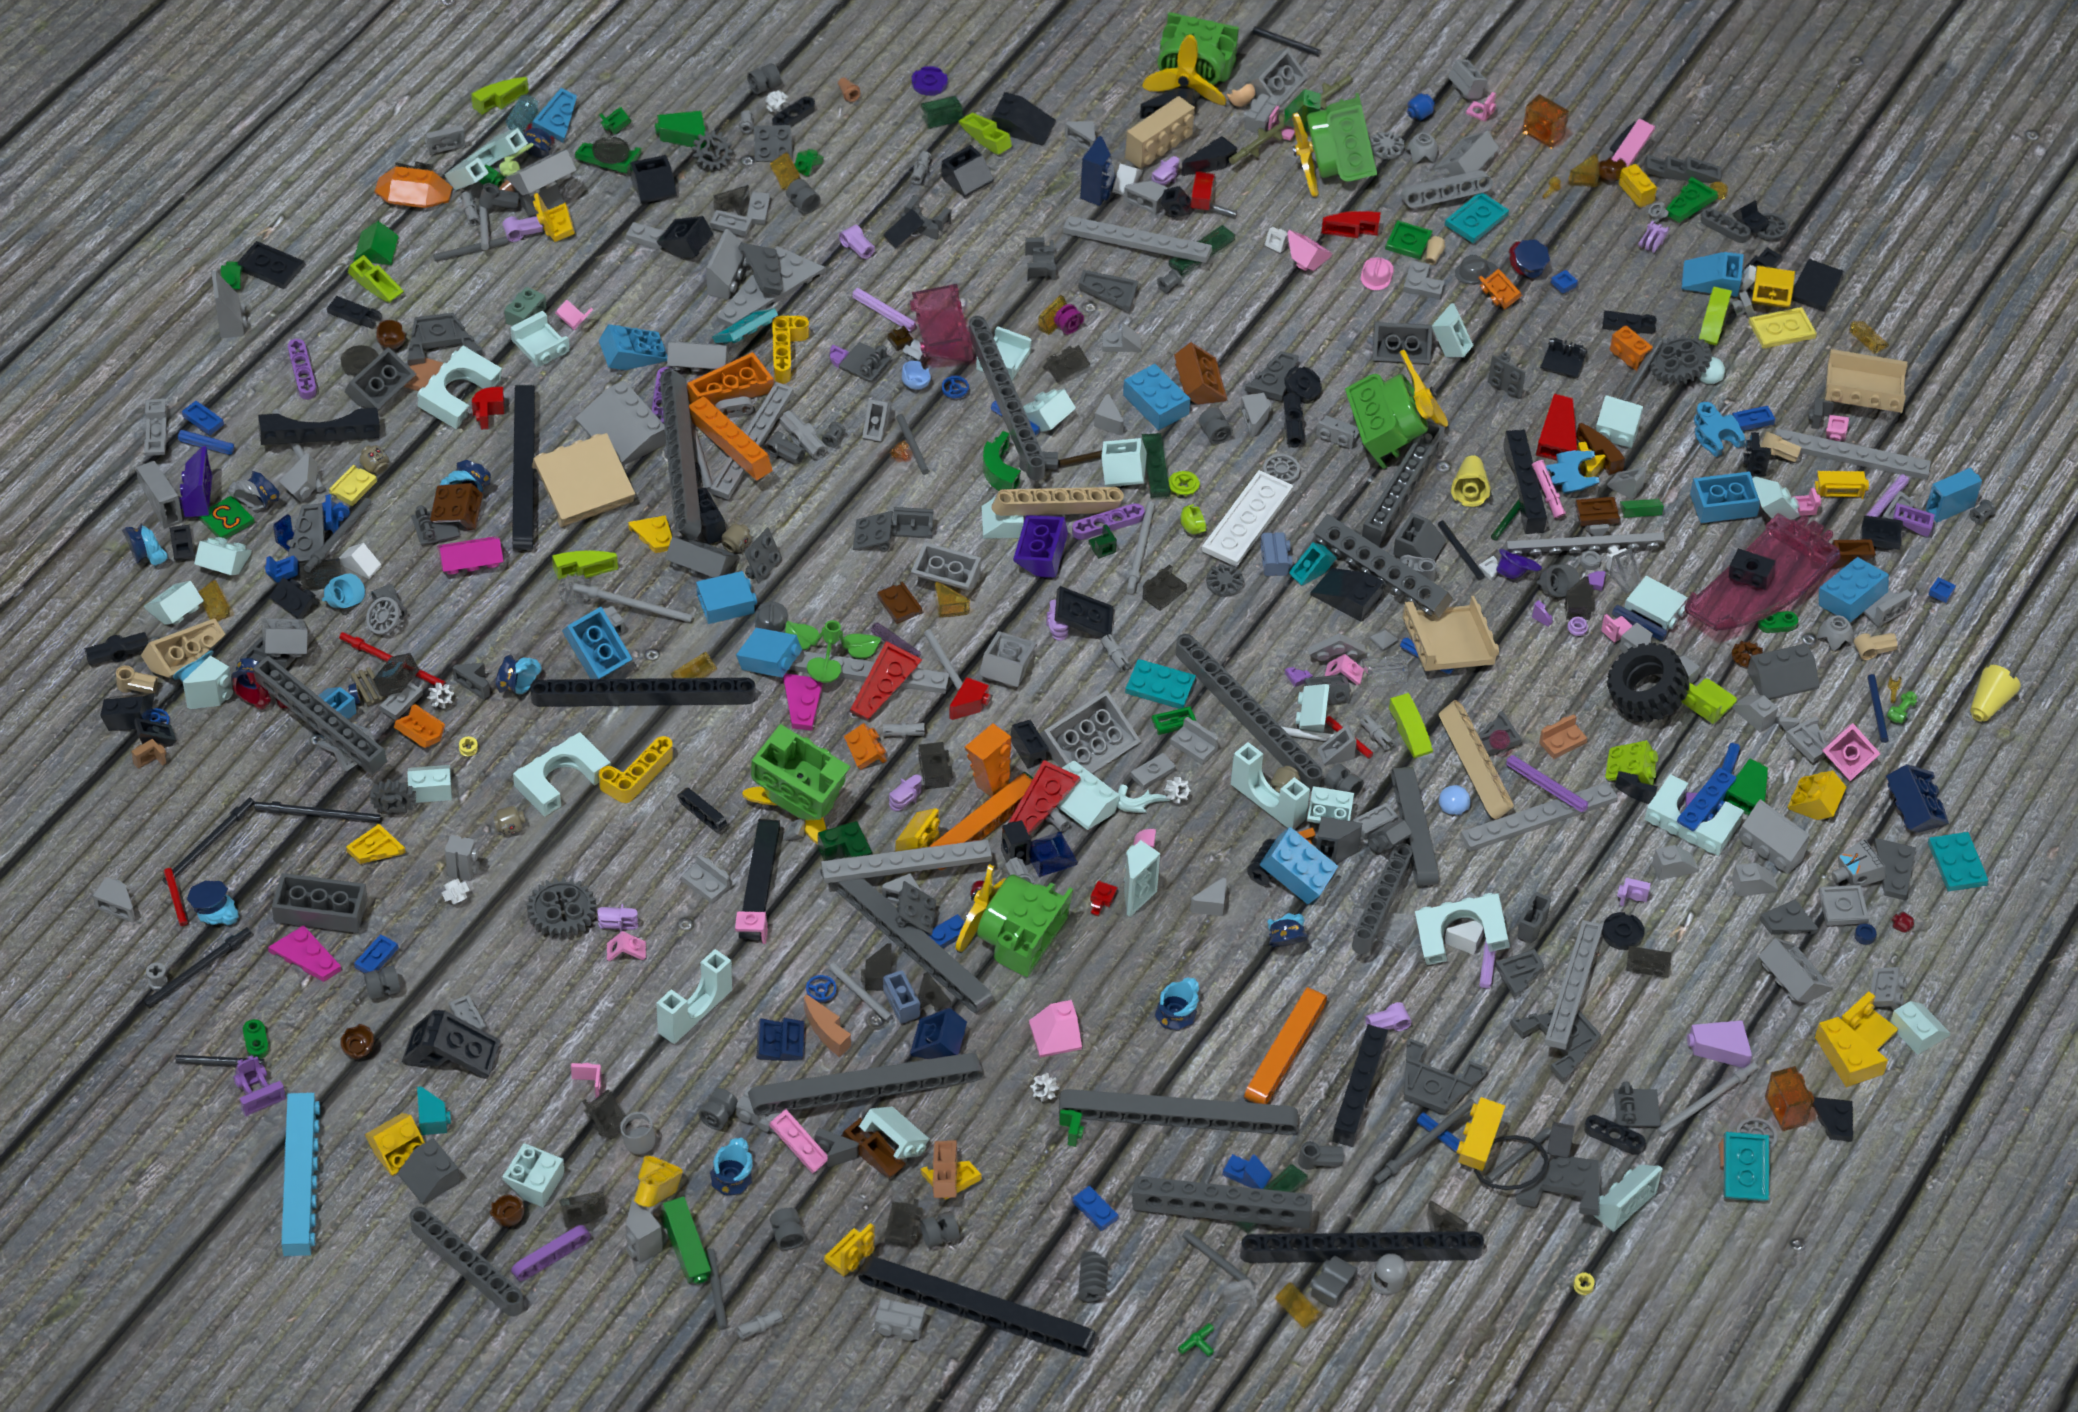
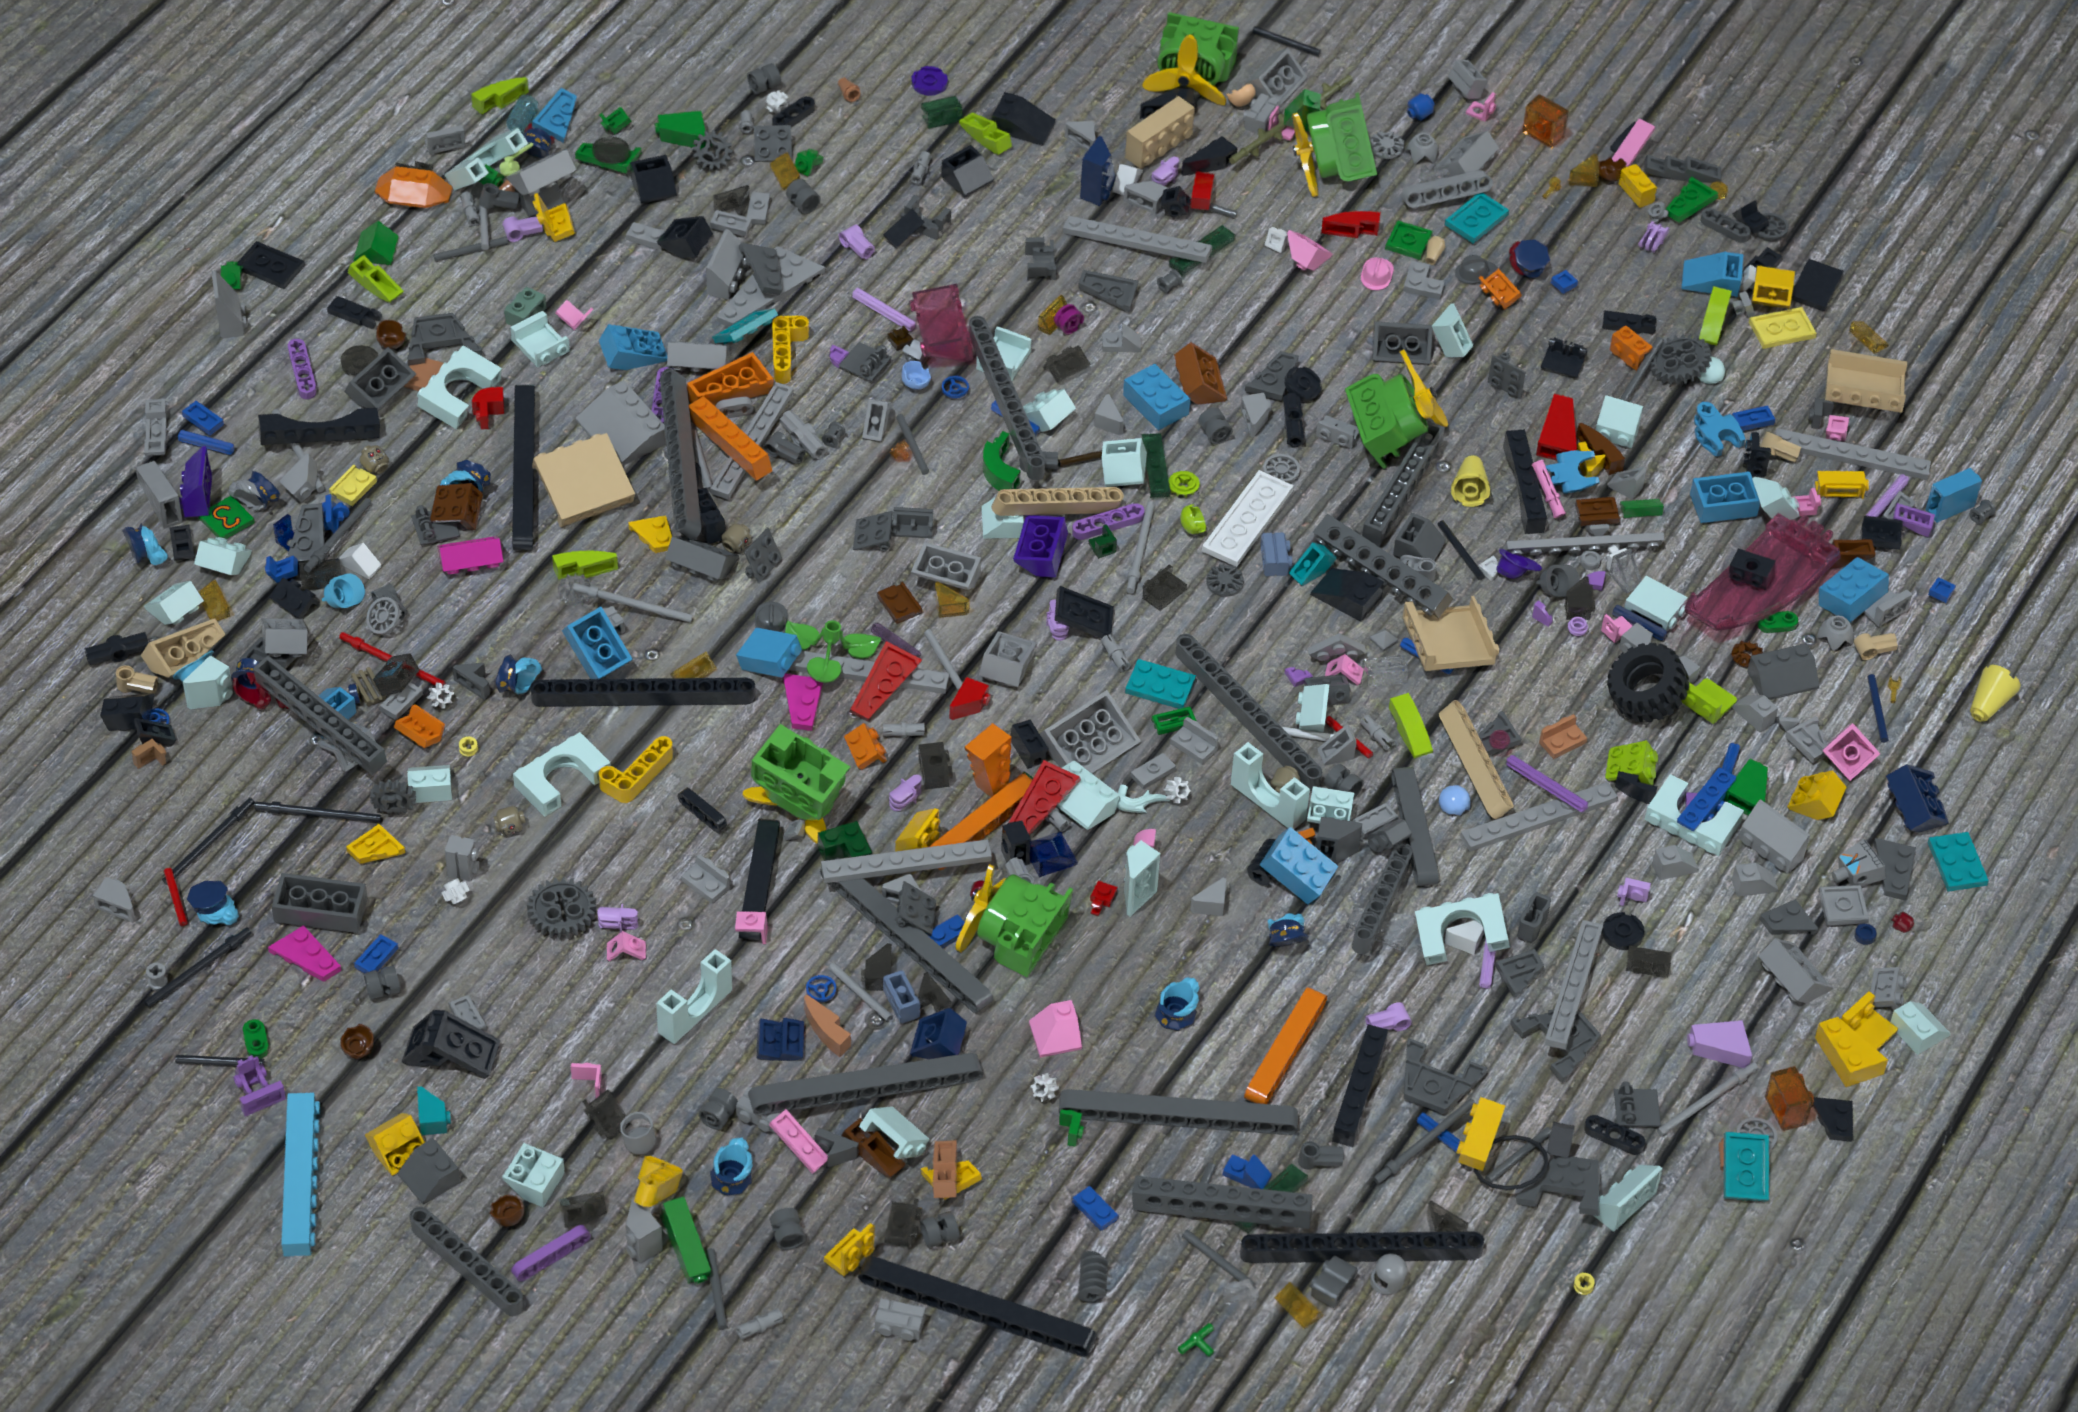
dark azure brick [696,571,757,624] -> none
dark green bar [1491,499,1520,541] -> none
bright green bar [1887,691,1917,724] -> none

